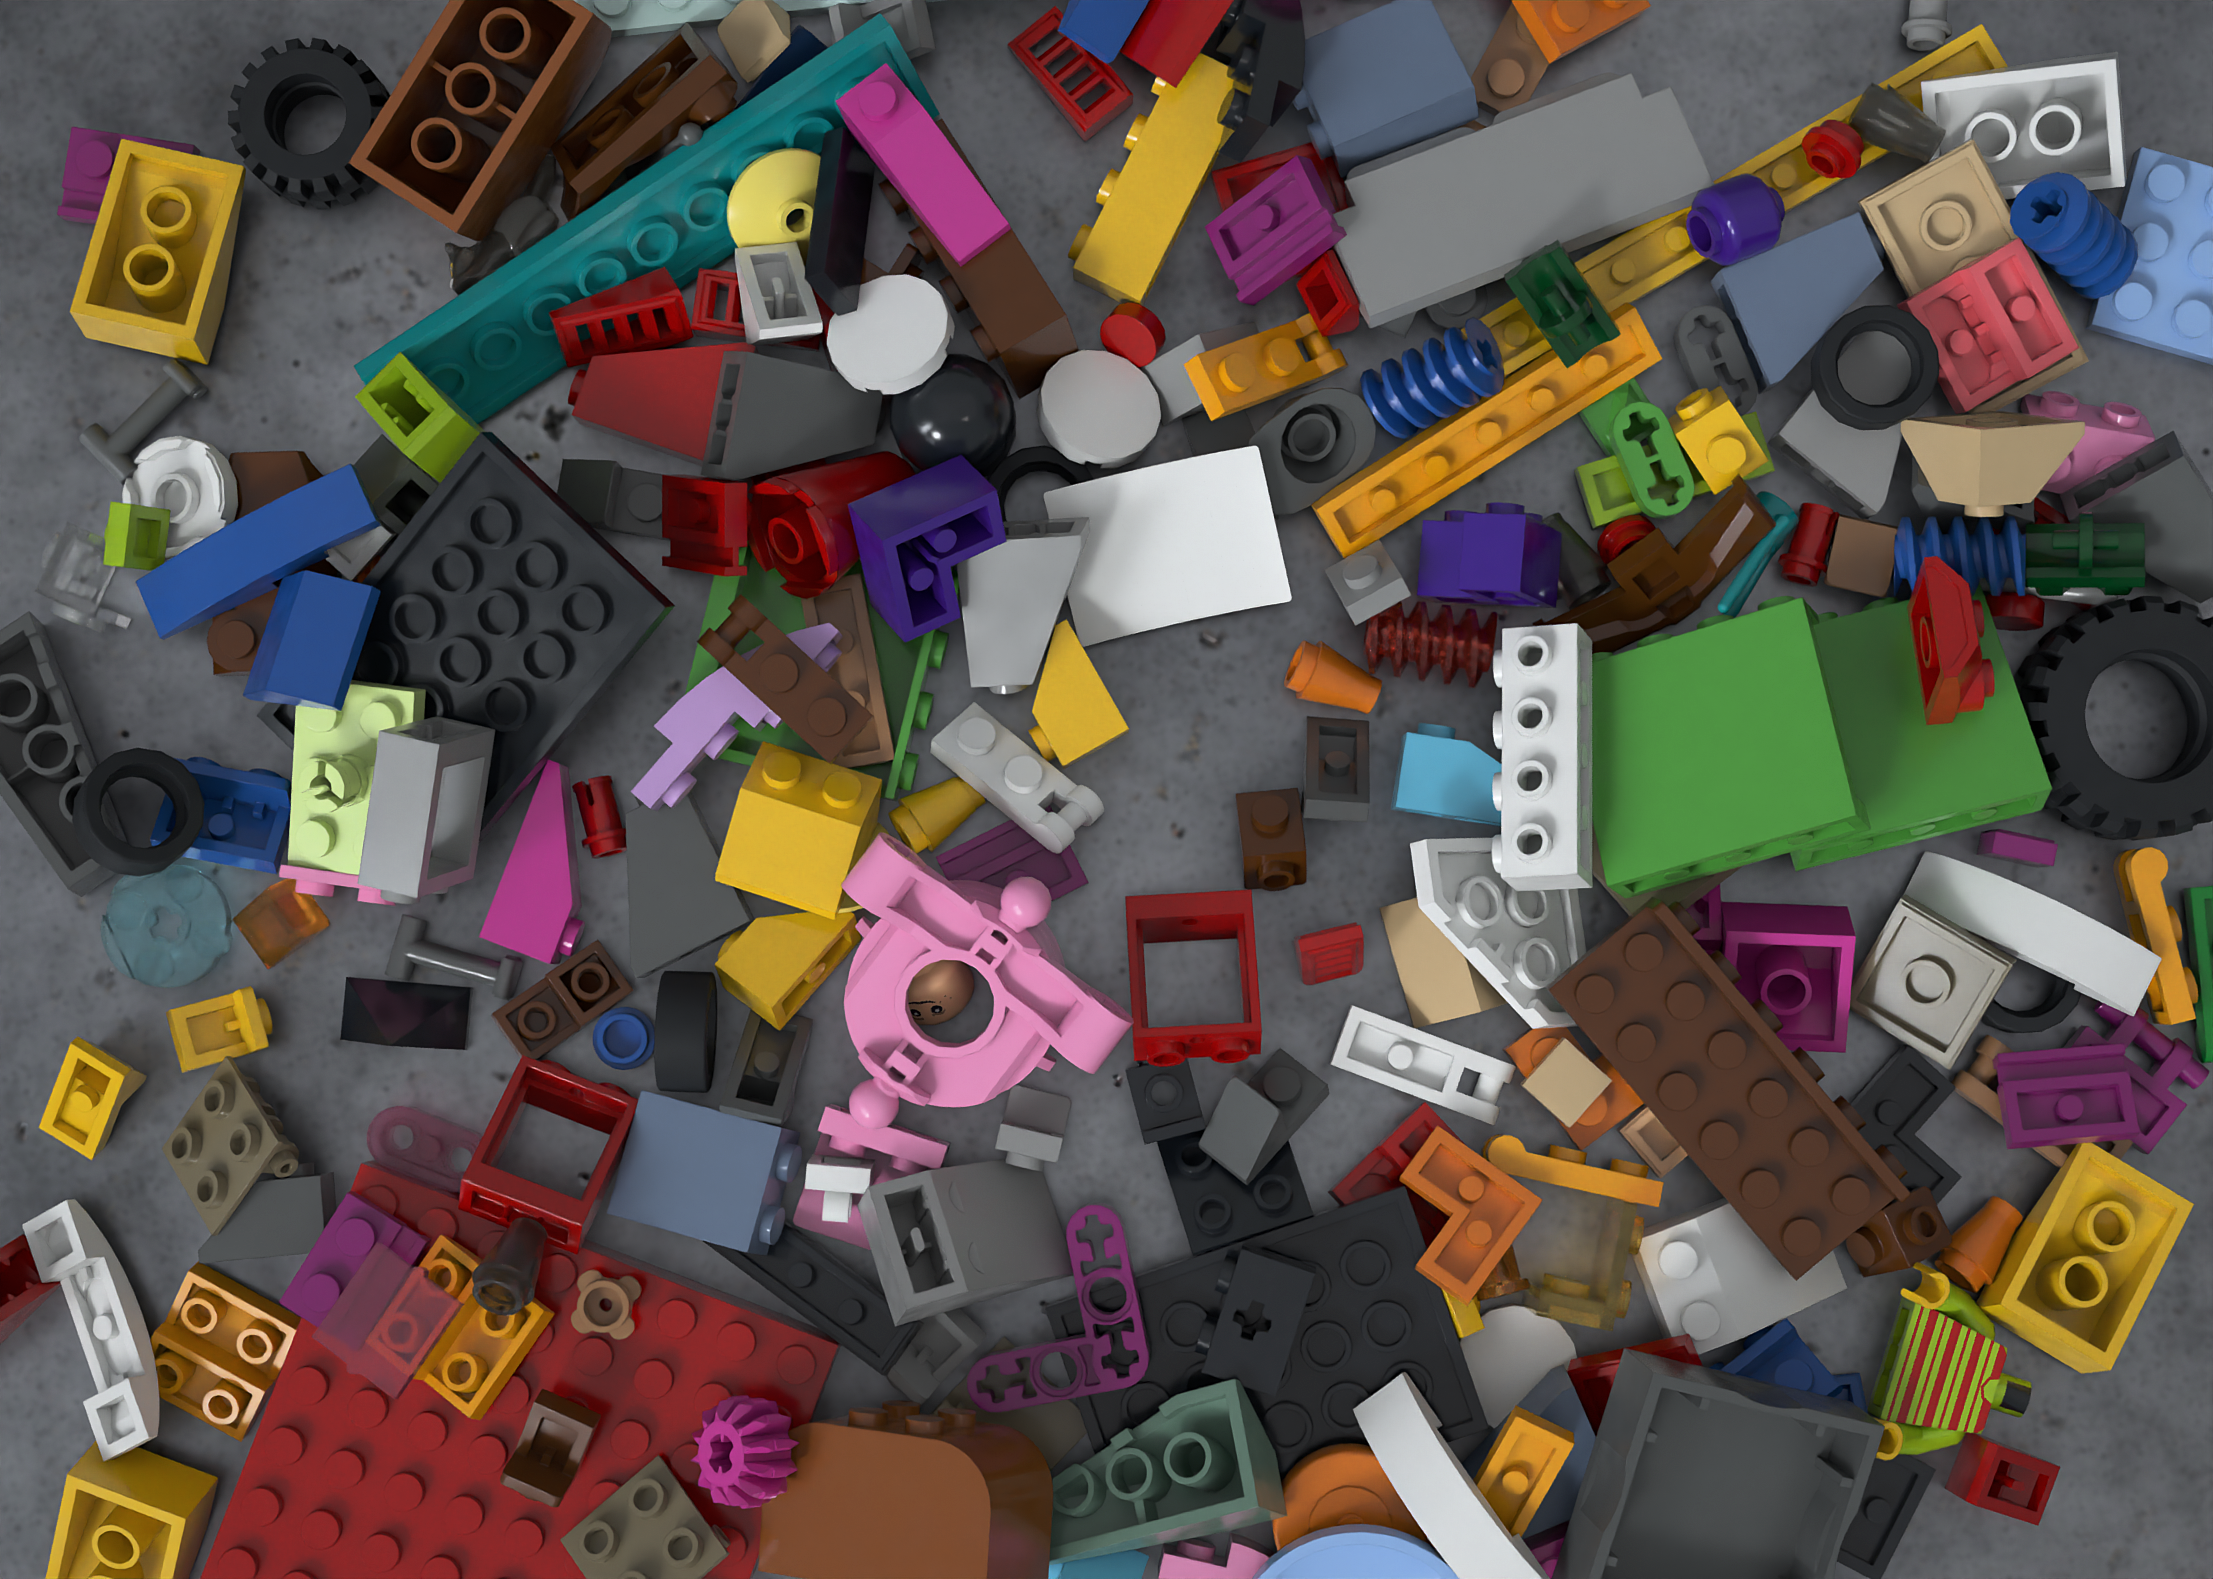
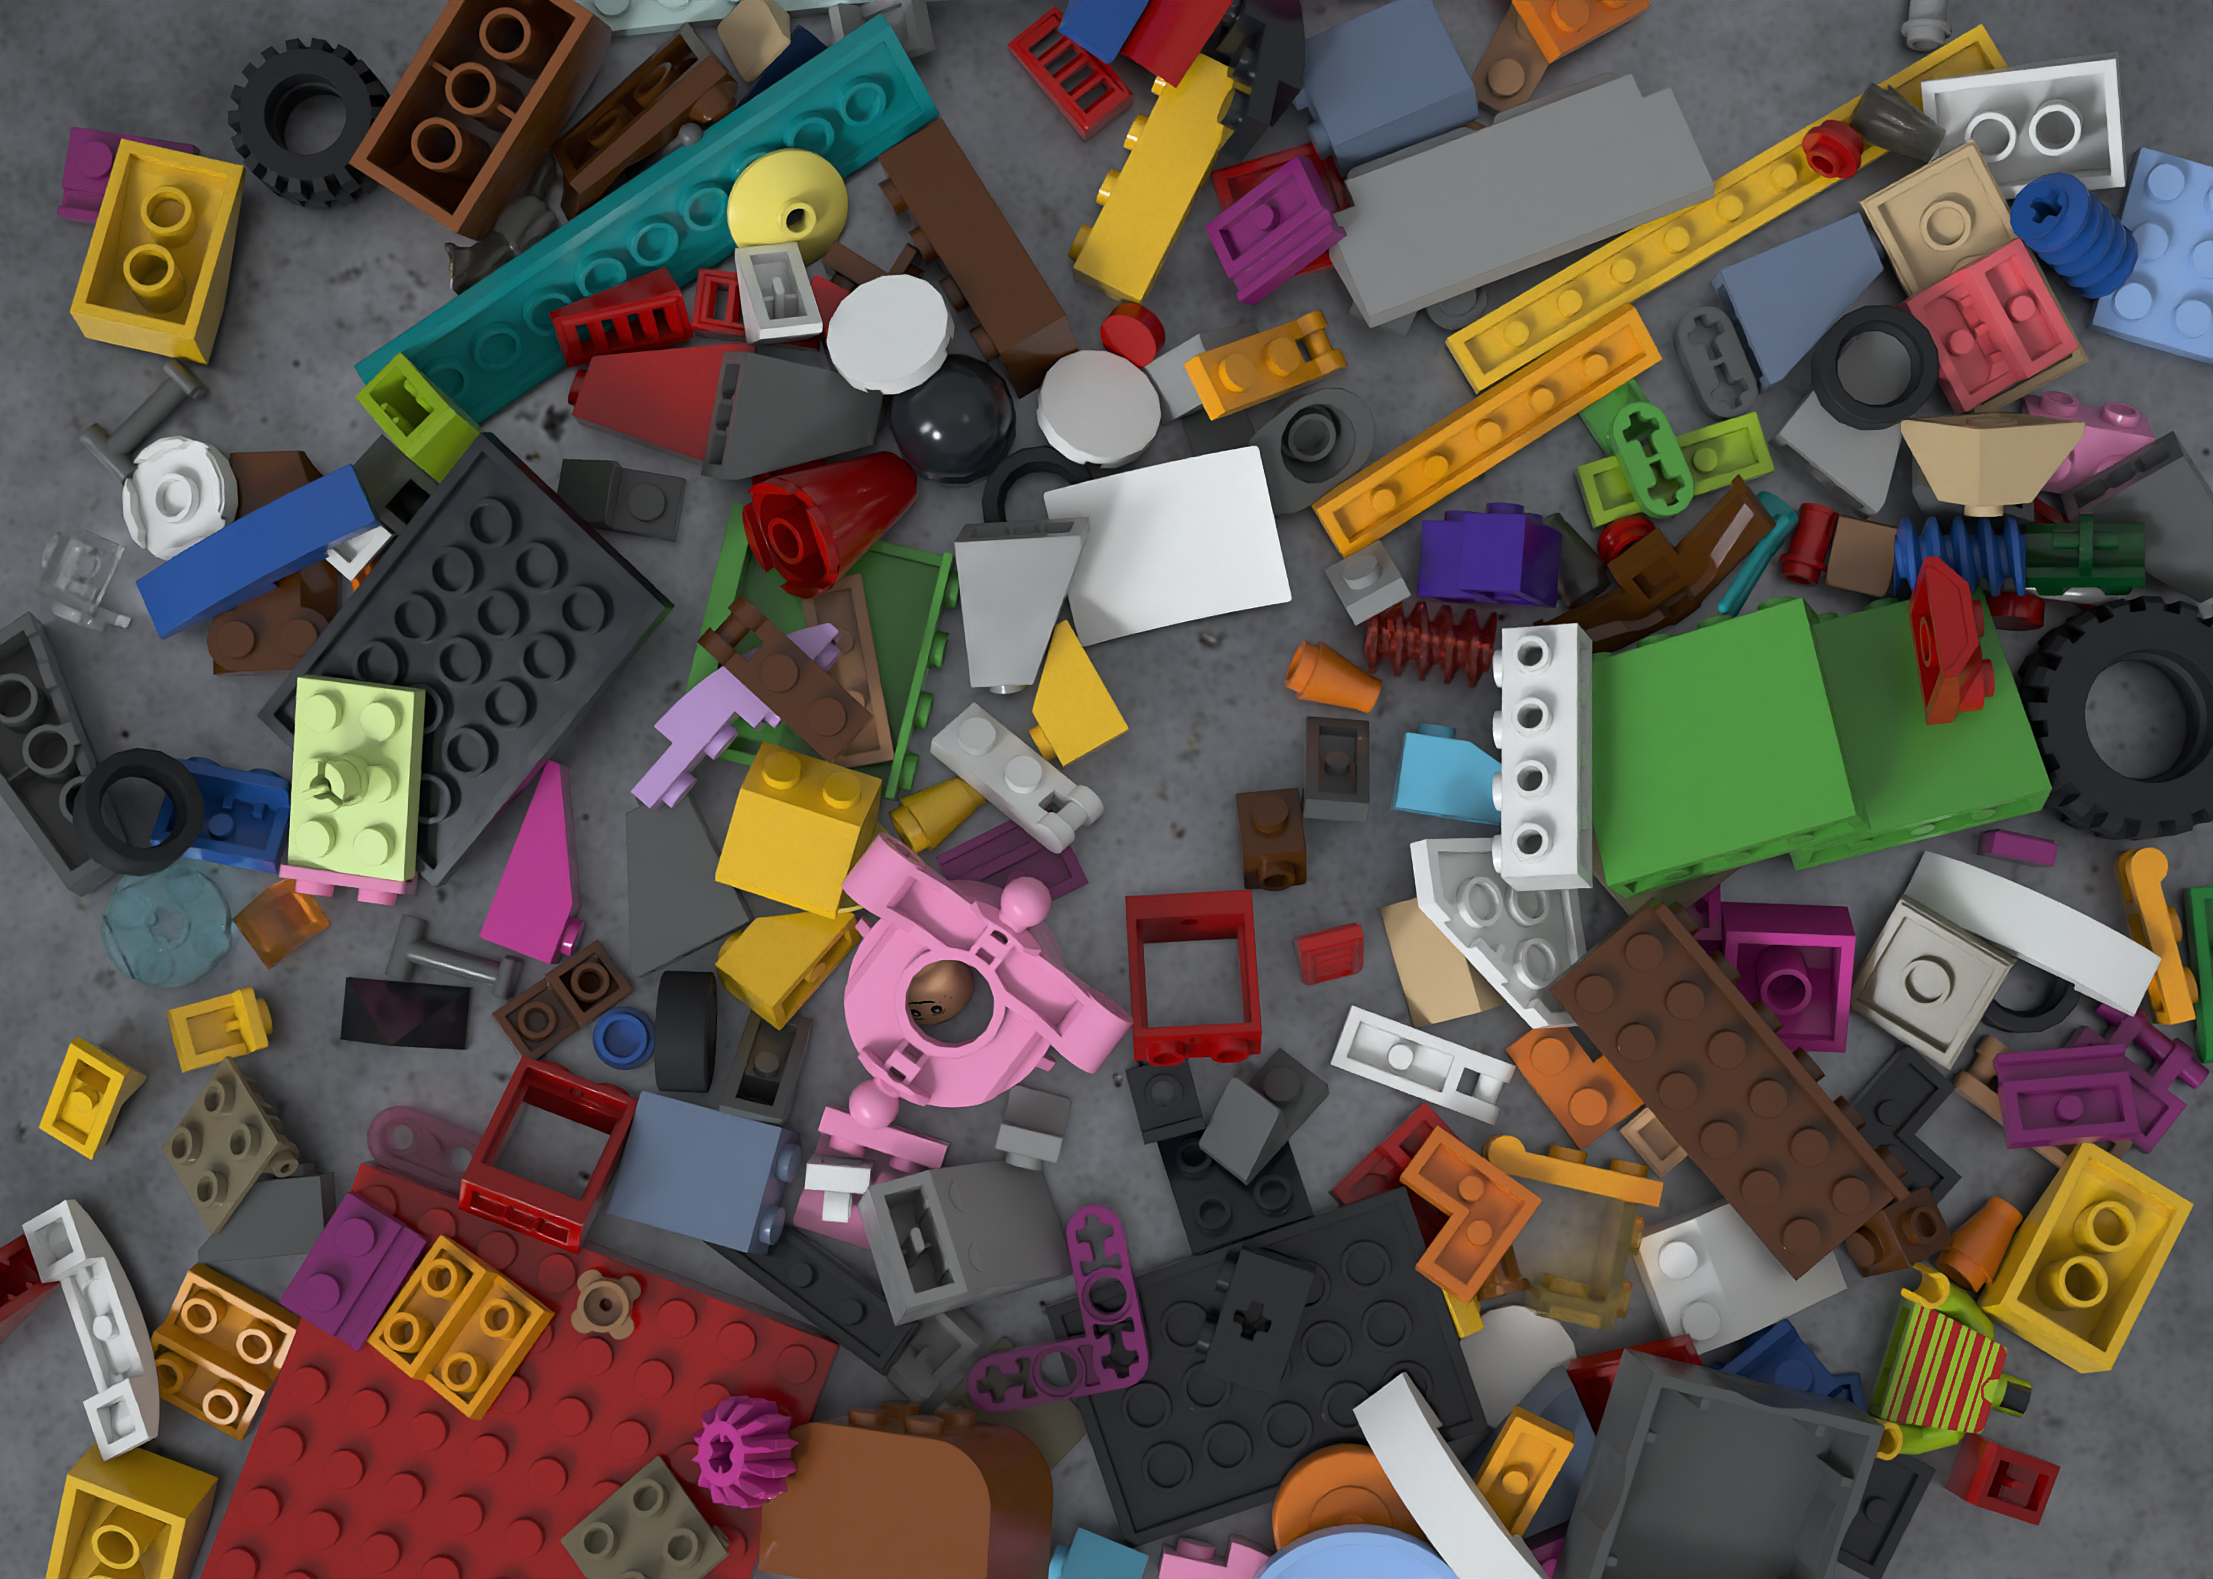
lime plate [103,501,171,571] -> none
blue slope [243,570,381,711] -> none
clear pink piece [312,1242,464,1399] -> none
light grey window [358,716,495,904] -> none
clear smoke cone [472,1217,547,1316] -> none
reddish brown bracket [500,1388,601,1508] -> none
red pin [572,775,627,859] -> none
red plate [662,474,752,577] -> none
black tile [804,126,875,316] -> none
dark pink slope [836,63,1011,267] -> none
dark purple brick [848,455,1007,642] -> none
sand green wedge [1049,1379,1287,1565] -> none
red slope [1297,250,1360,337] -> none
blue piece [1360,317,1505,439] -> none
dark green hips [1504,240,1621,368] -> none
tan tile [1520,1037,1612,1128] -> none
yellow bracket [1668,386,1769,495] -> none
dark purple head [1686,173,1785,266] -> none

